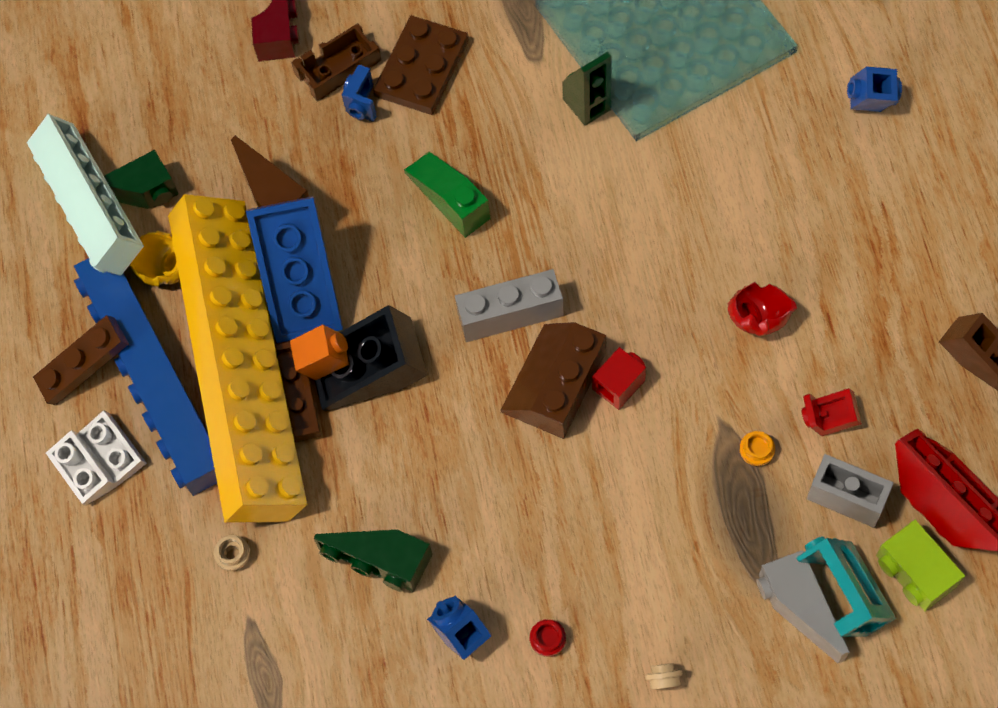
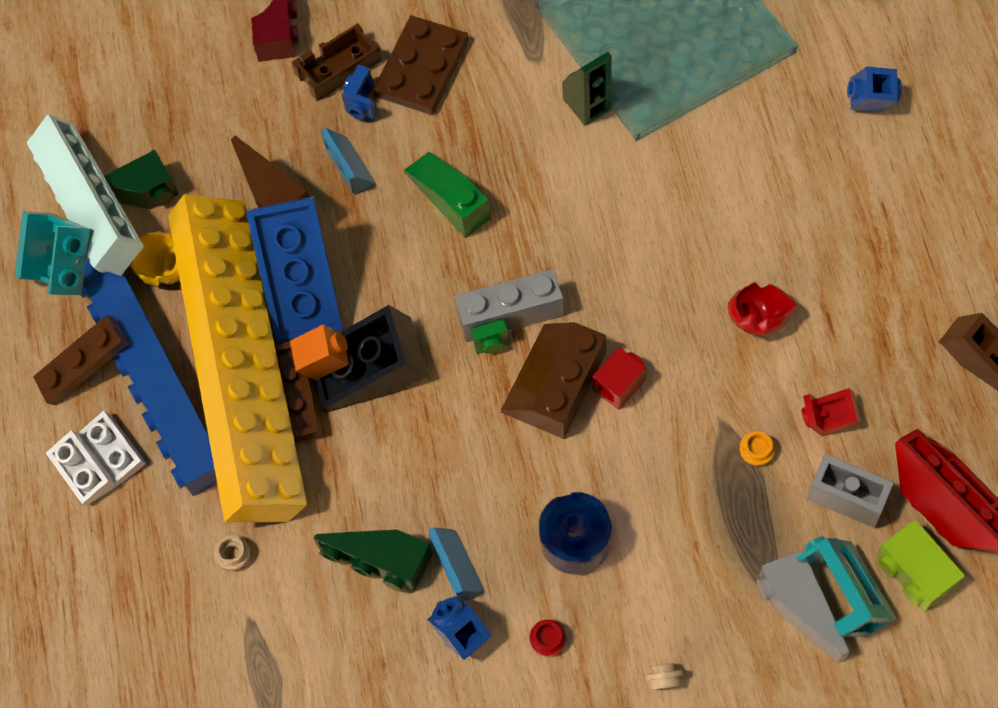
none -> teal panel [14,211,90,295]
none -> dark azure slope [321,128,375,195]
none -> dark azure slope [428,527,484,602]
none -> green plate [471,319,509,354]
none -> clear blue brick [539,492,612,576]

